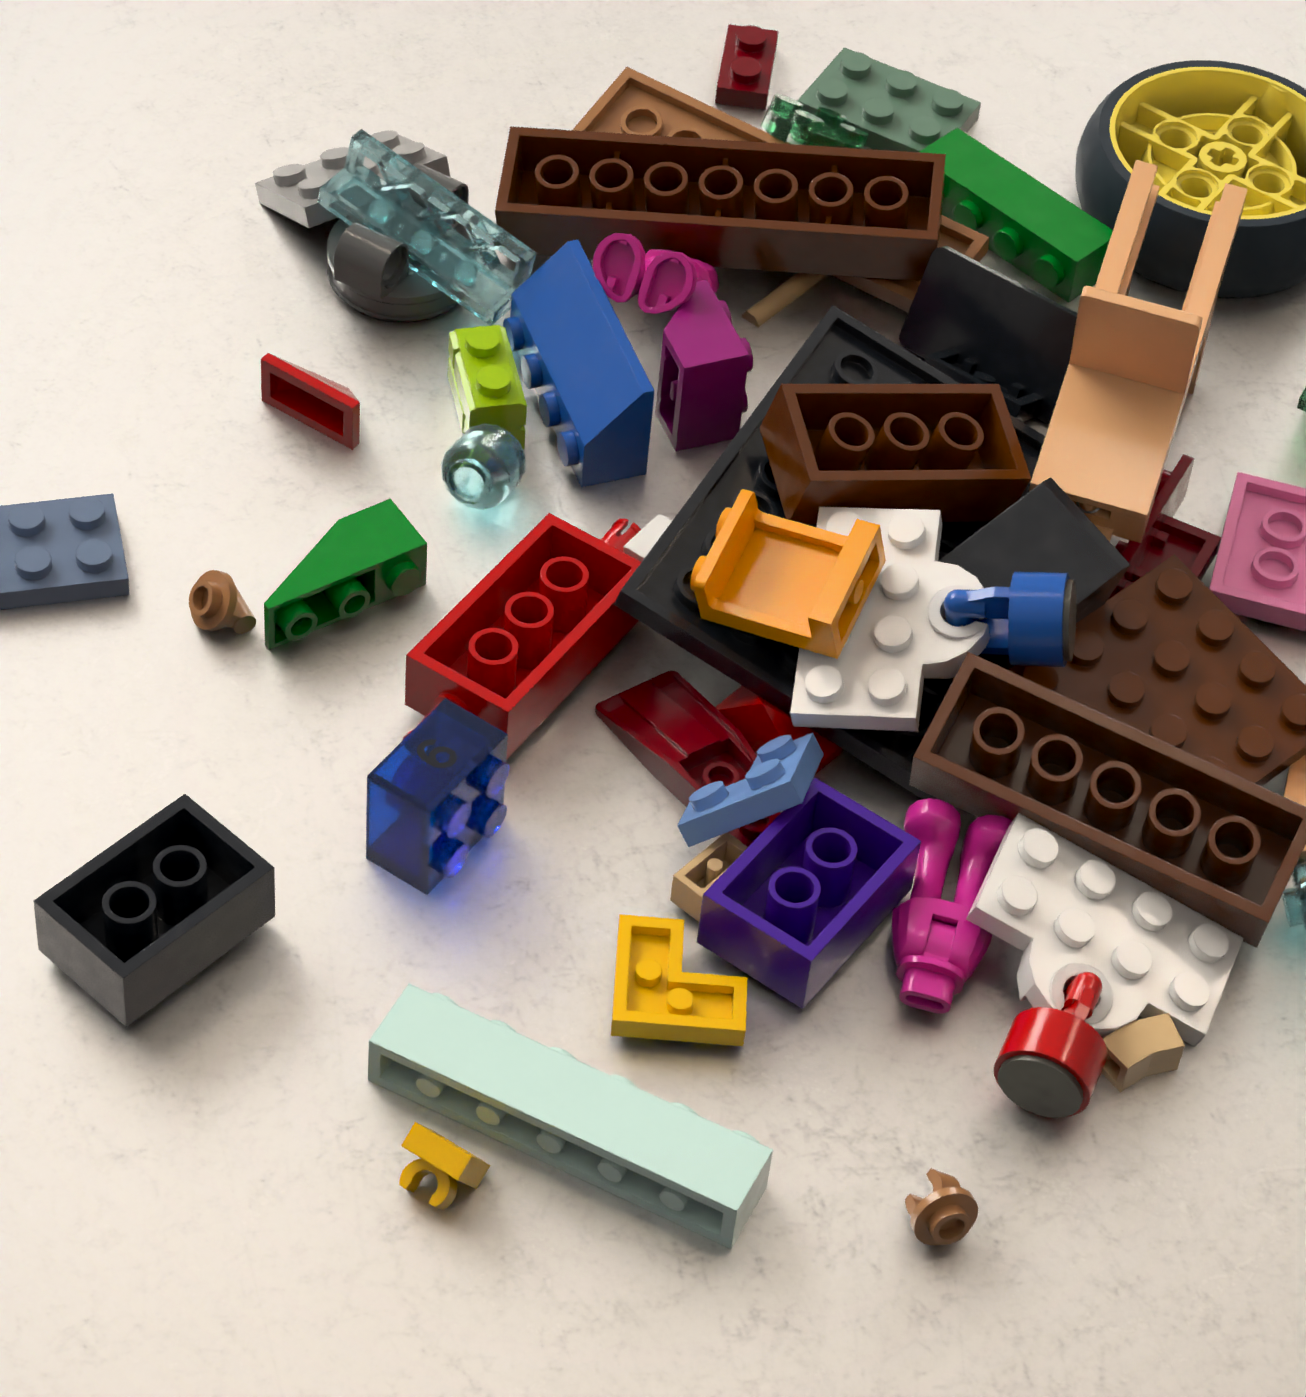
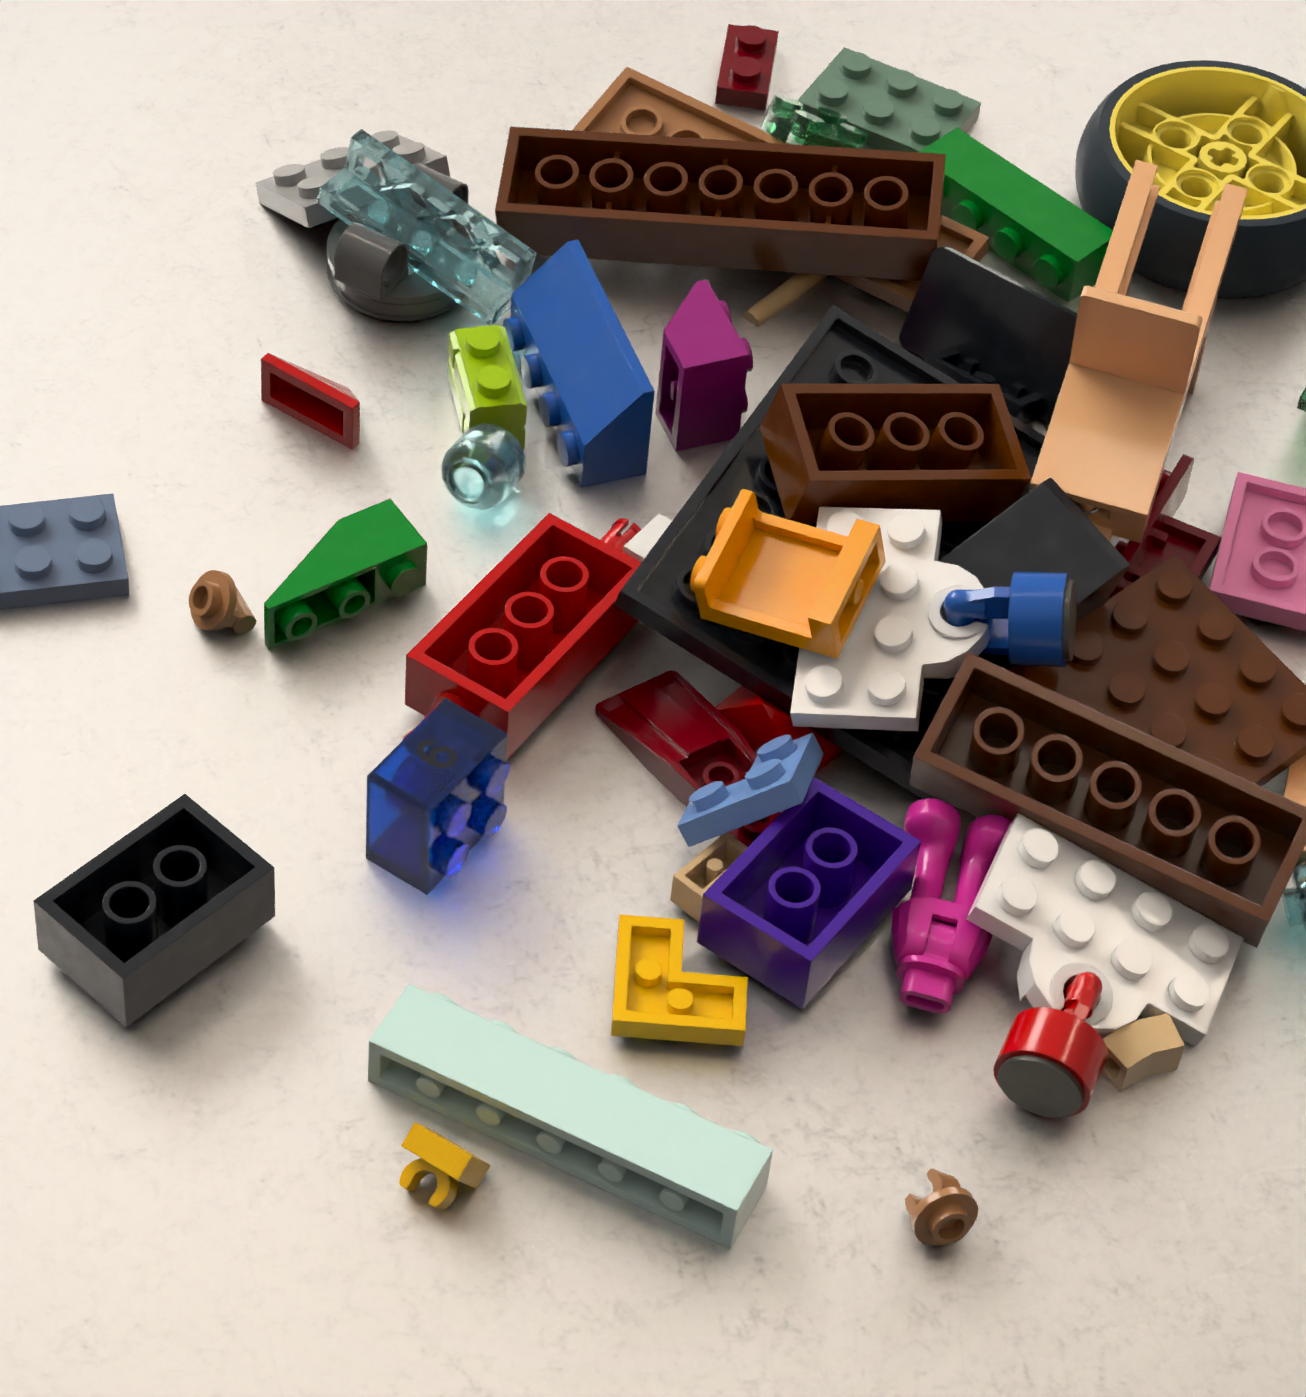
dark pink piece [593,233,719,314] -> none

